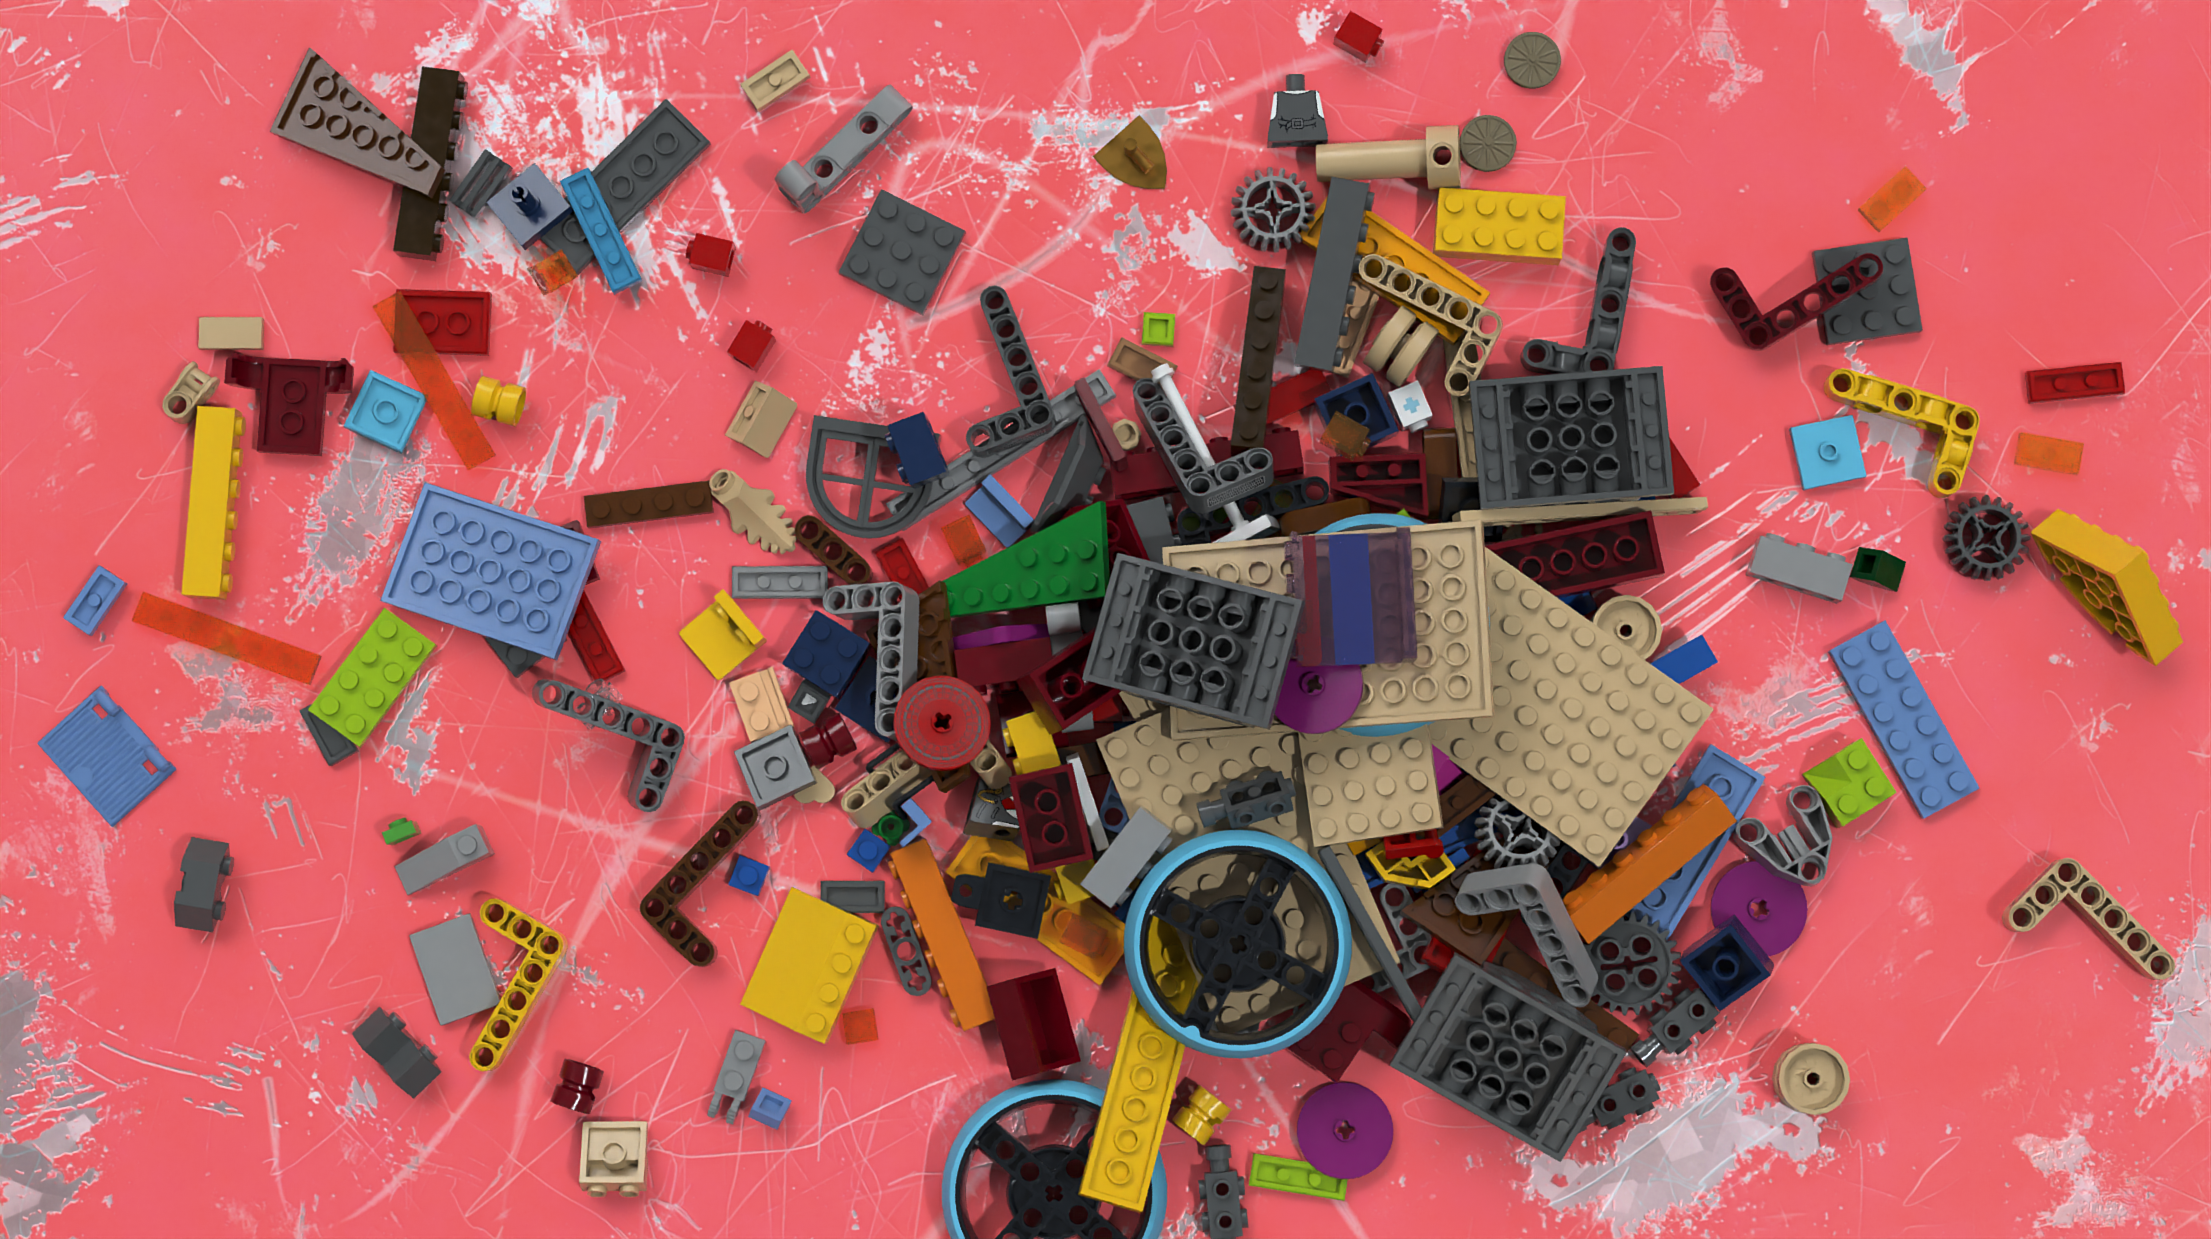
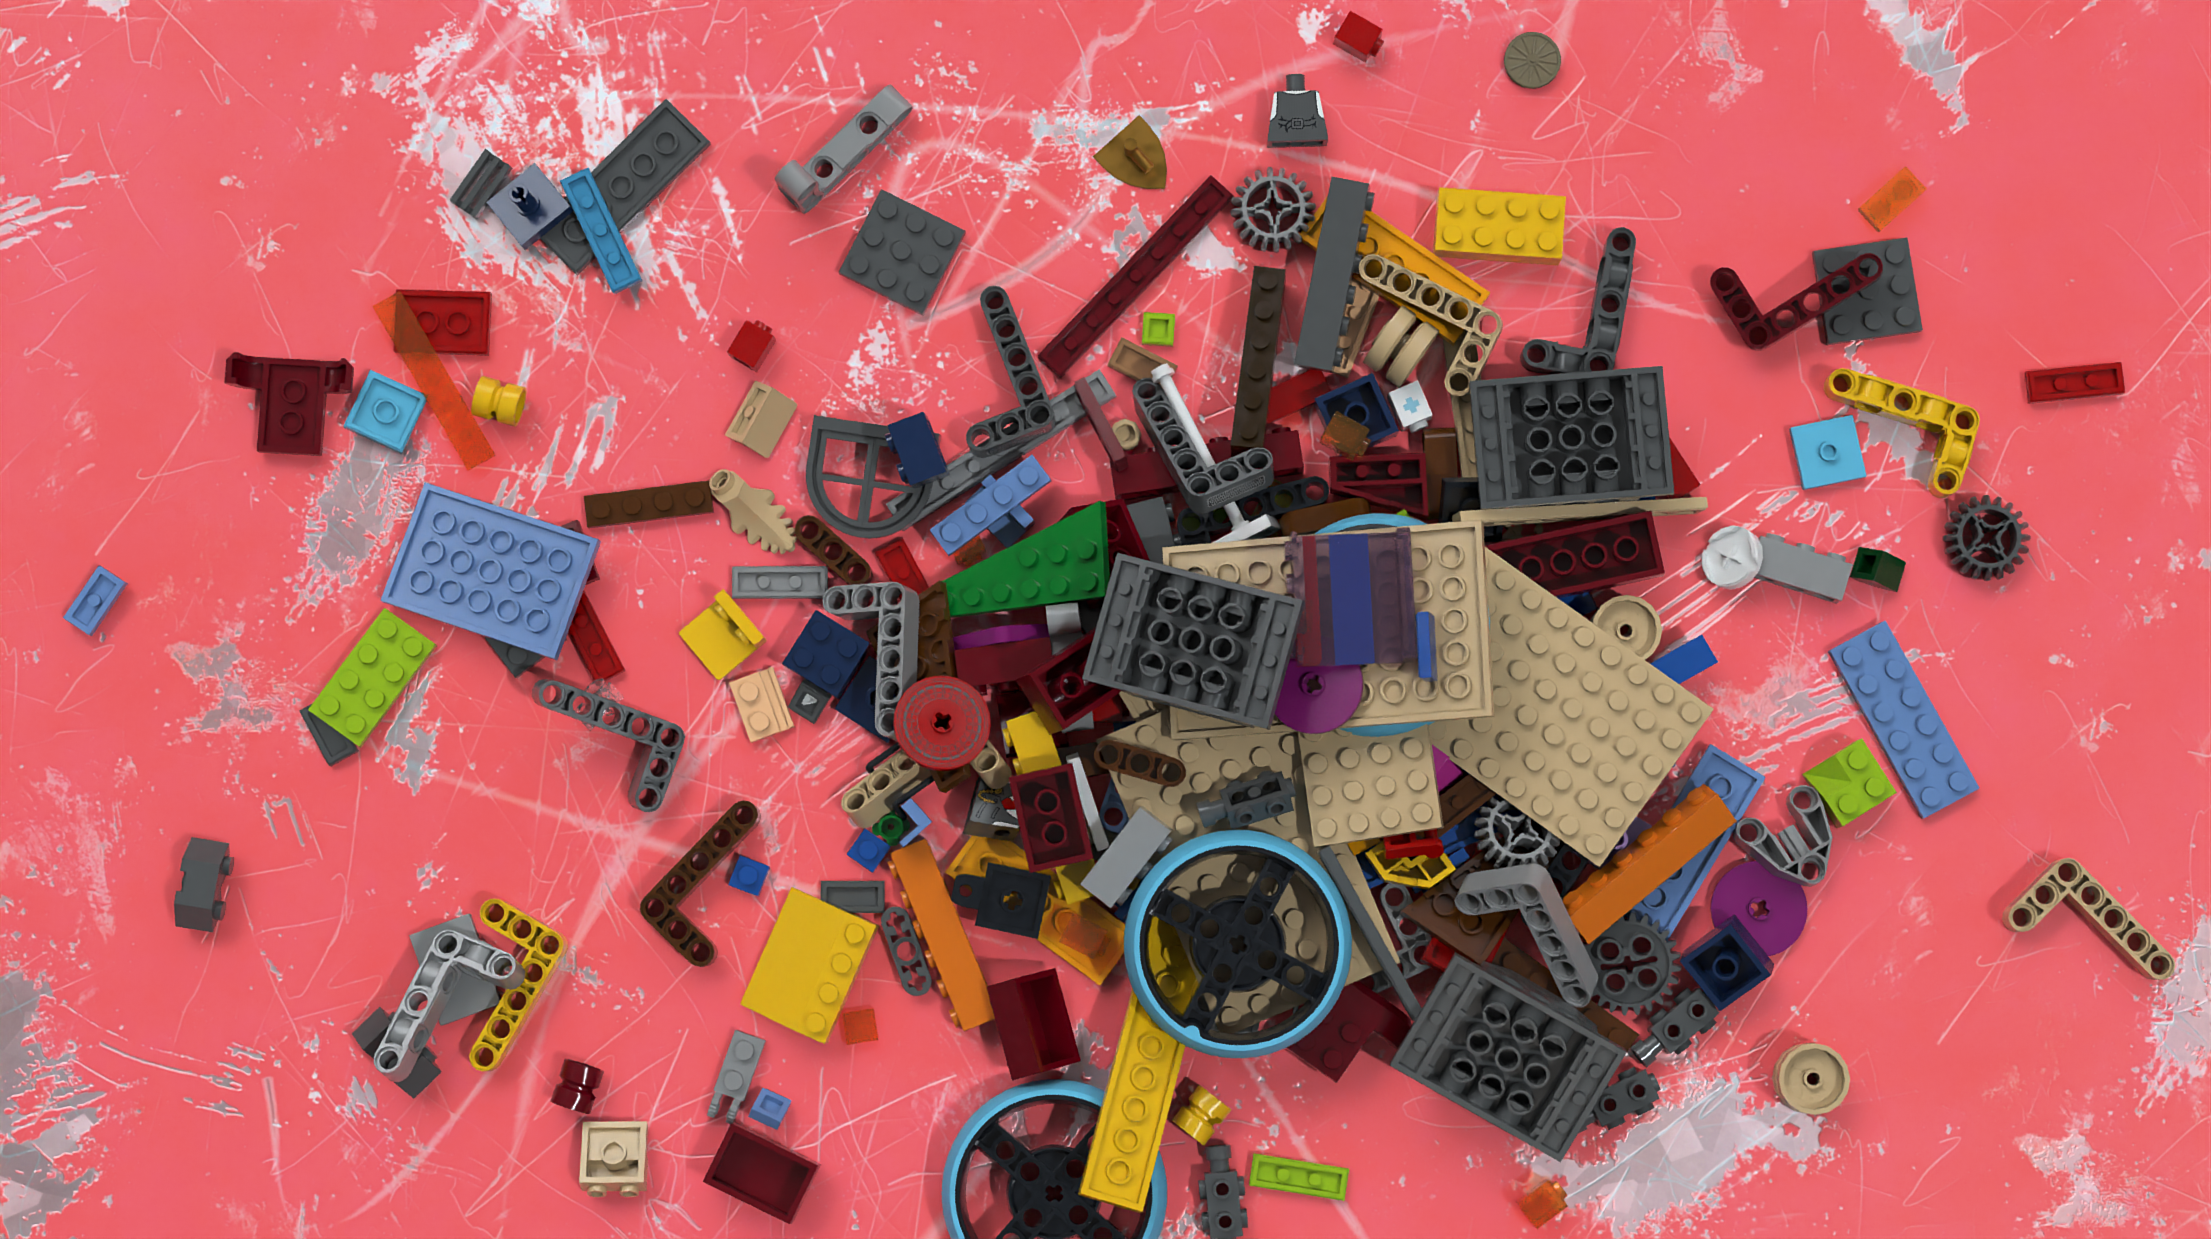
medium blue window [37,685,177,827] -> none
clear orange tile [132,592,322,686] -> none
tan piece [162,361,220,424] -> none
yellow brick [181,406,246,600] -> none
tan tile [198,317,264,350] -> none
wing [270,47,446,198] -> none
bright green plate [382,818,422,846] -> none
dark brown brick [393,66,468,261] -> none
light grey slope [394,824,495,895] -> none
clear orange brick [527,249,578,296] -> none
red brick [686,233,736,277] -> none
plate [734,725,817,810] -> none
tan plate [740,50,811,112] -> none
tan tile [794,765,836,804] -> none
dark red wheel [799,713,857,769] -> none
dark grey wedge [1030,415,1107,535] -> none
magenta piece [1297,1082,1393,1179] -> none
tan piece [1316,125,1461,190] -> none
dark tan wheel [1460,115,1517,172] -> none
plate [2014,432,2084,476] -> none
yellow brick [2030,509,2183,666] -> none
none -> light grey beam [374,930,525,1082]
none -> dark red piece [703,1122,821,1224]
none -> medium blue plate [930,455,1051,556]
none -> dark red tile [1038,175,1234,378]
none -> reddish brown beam [1094,740,1186,787]
none -> blue tile [1416,612,1437,682]
none -> clear orange brick [1515,1179,1568,1229]
none -> white tile [1701,525,1763,590]

